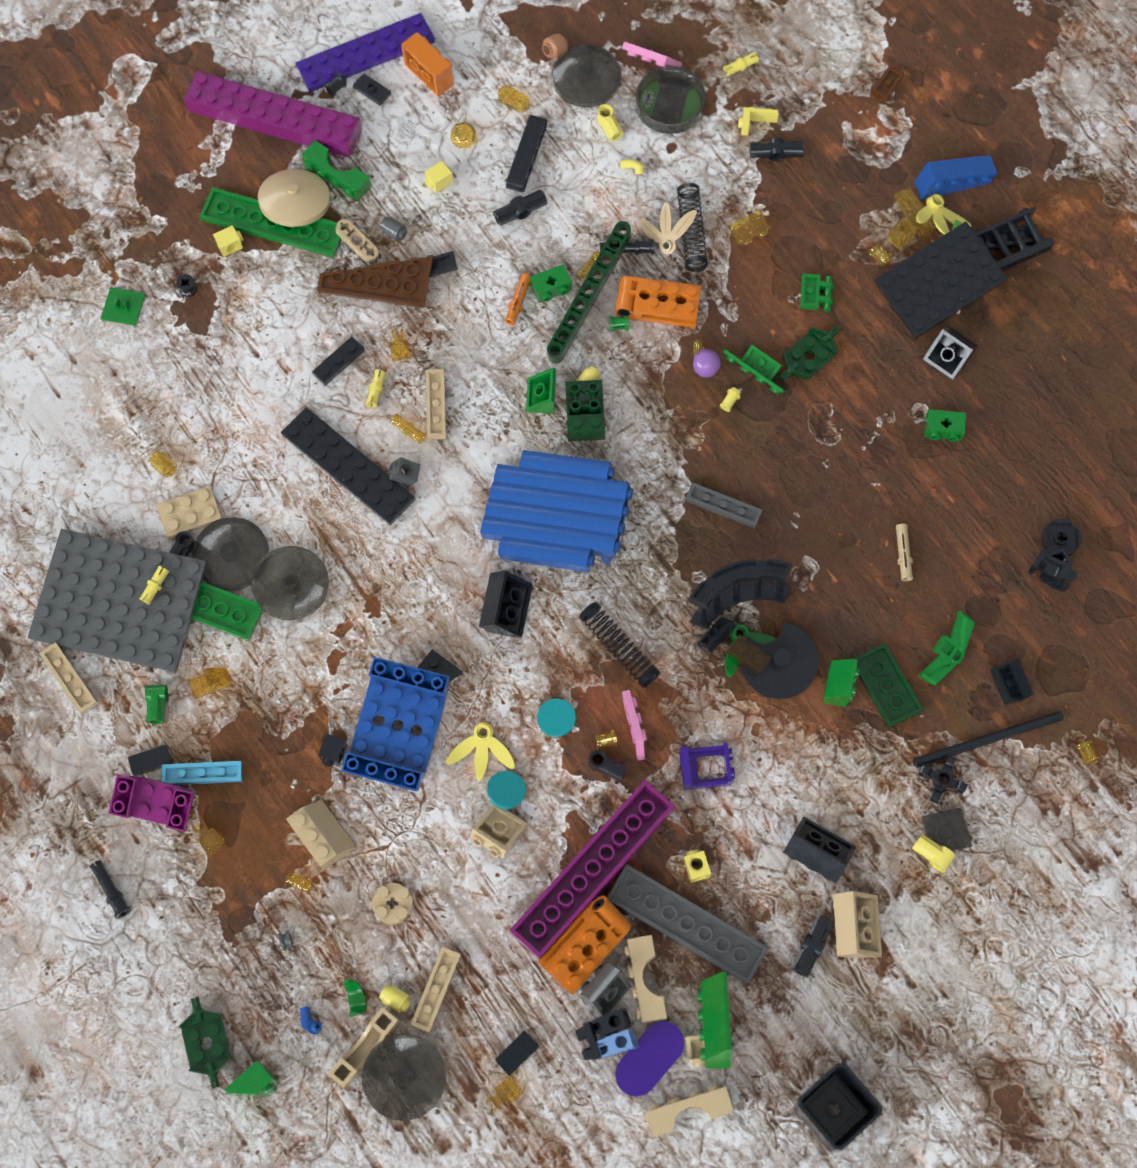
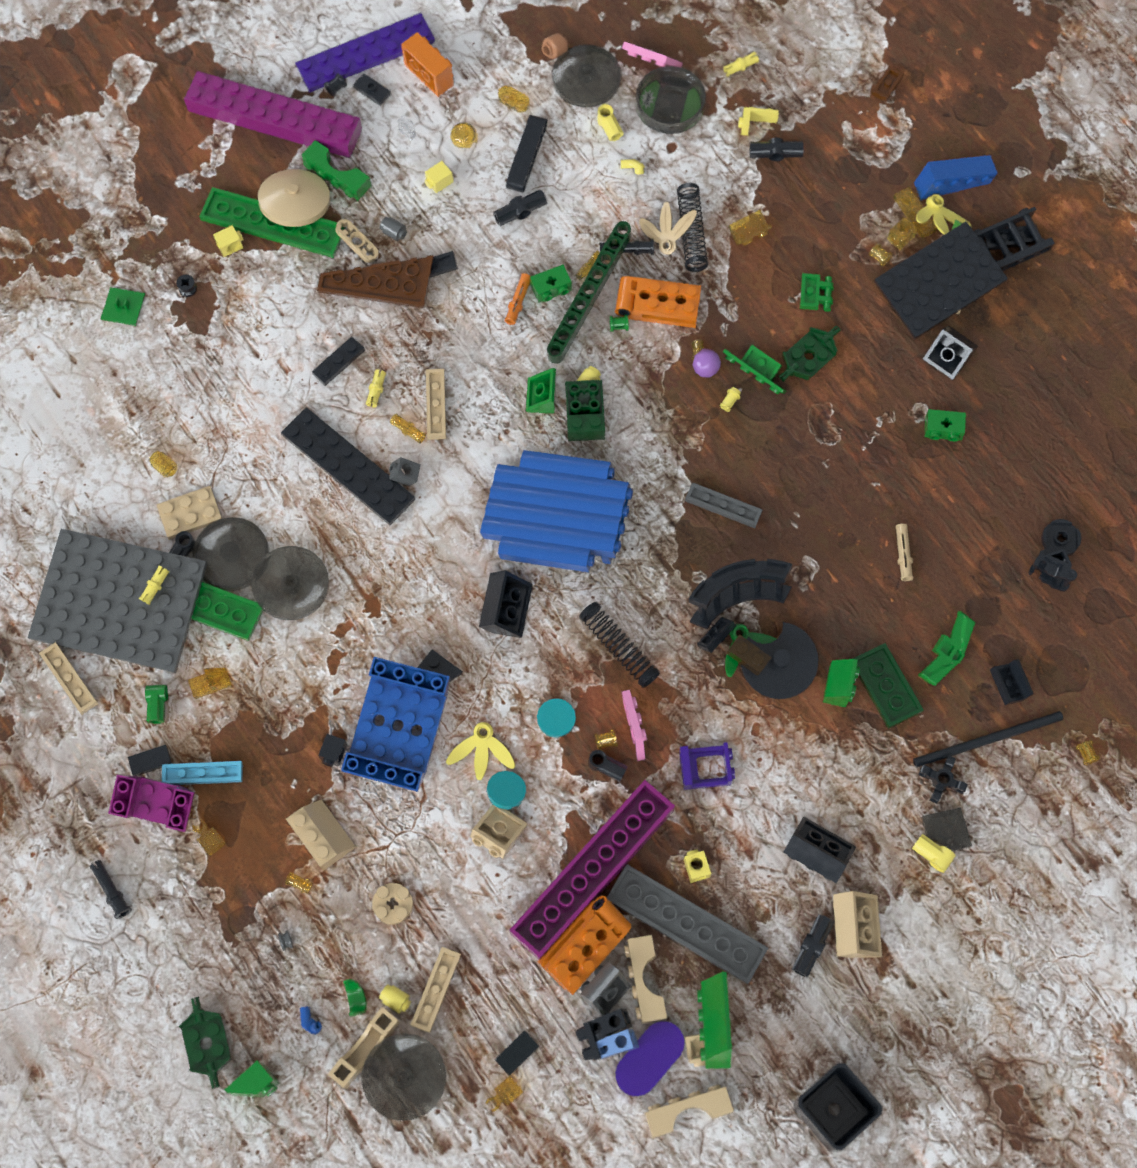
clear yellow plate [390,329,410,362] -> none

